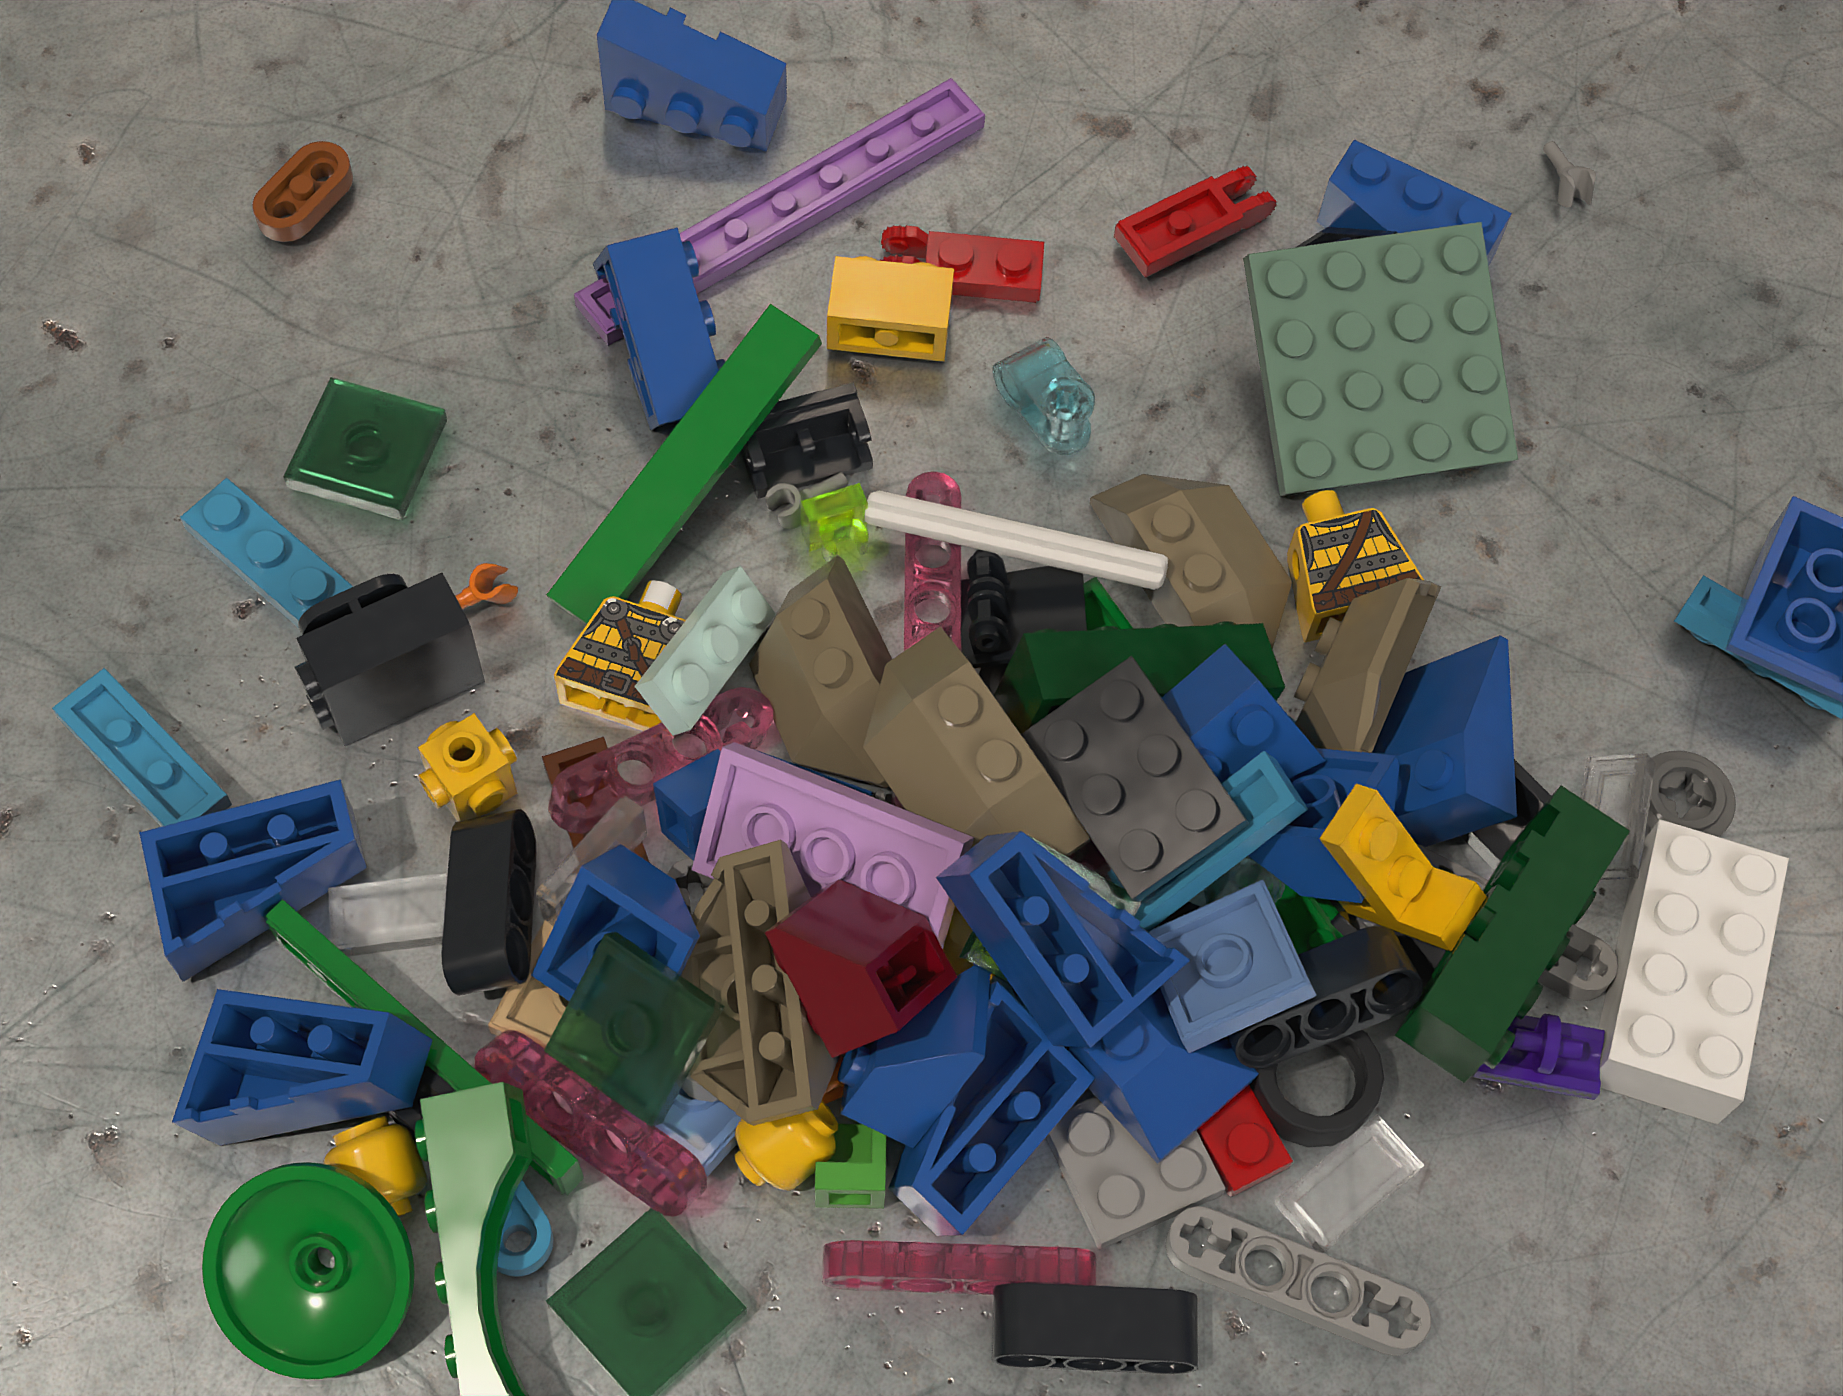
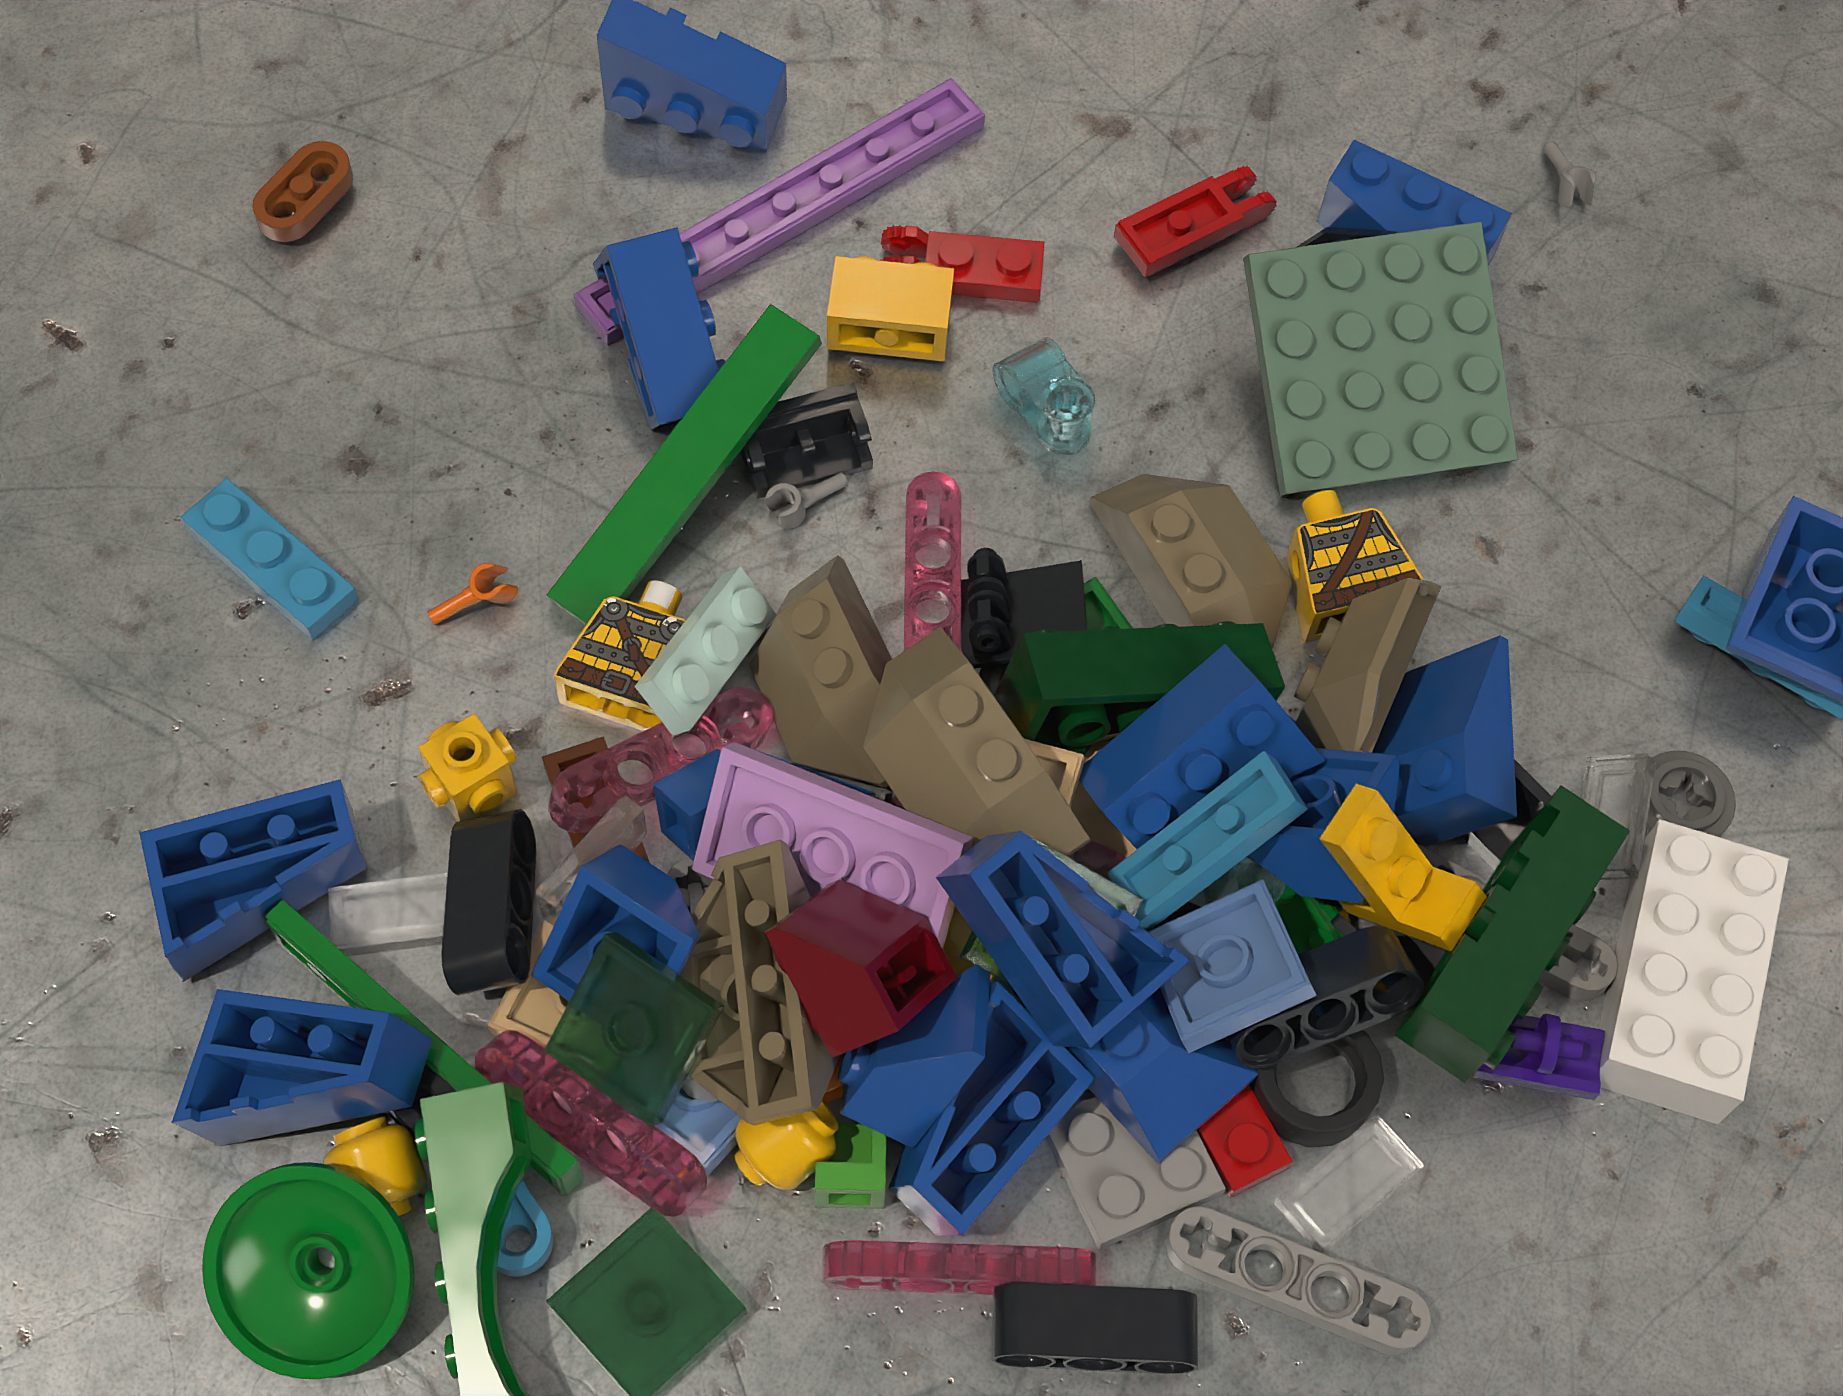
dark azure plate [52,668,232,827] -> none
clear green plate [283,377,447,520] -> none
black brick [294,572,485,746] -> none
clear neon green tile [801,483,869,562] -> none
white axle [865,490,1168,590] -> none
black plate [1021,656,1250,903] -> none

